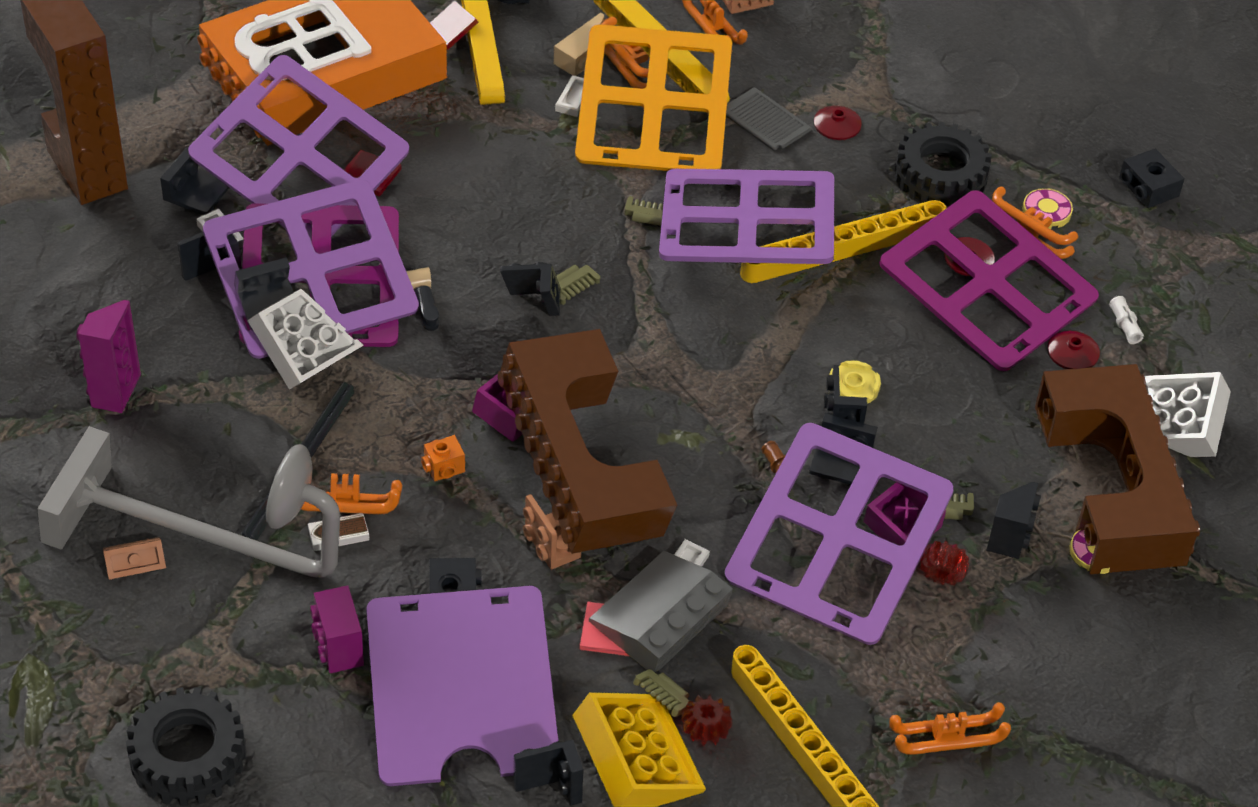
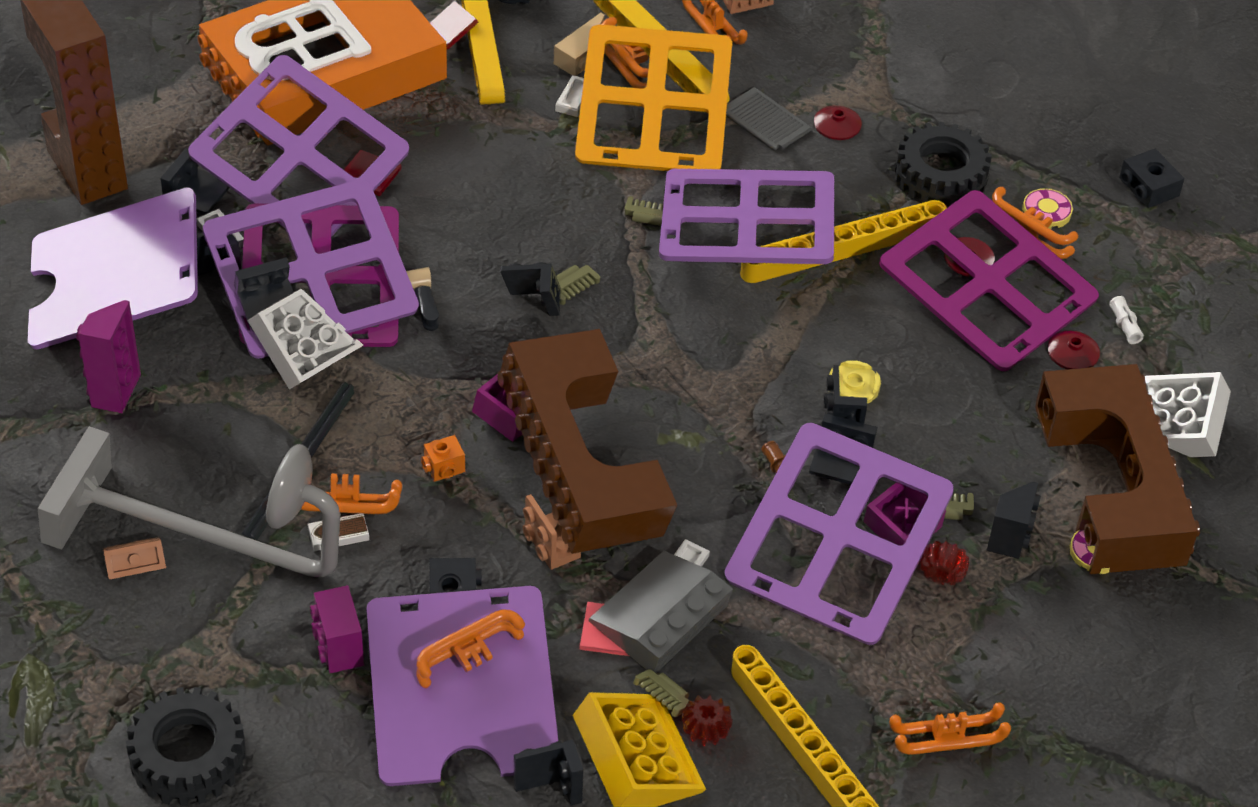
none -> door [28,188,198,349]
none -> orange piece [416,609,525,688]

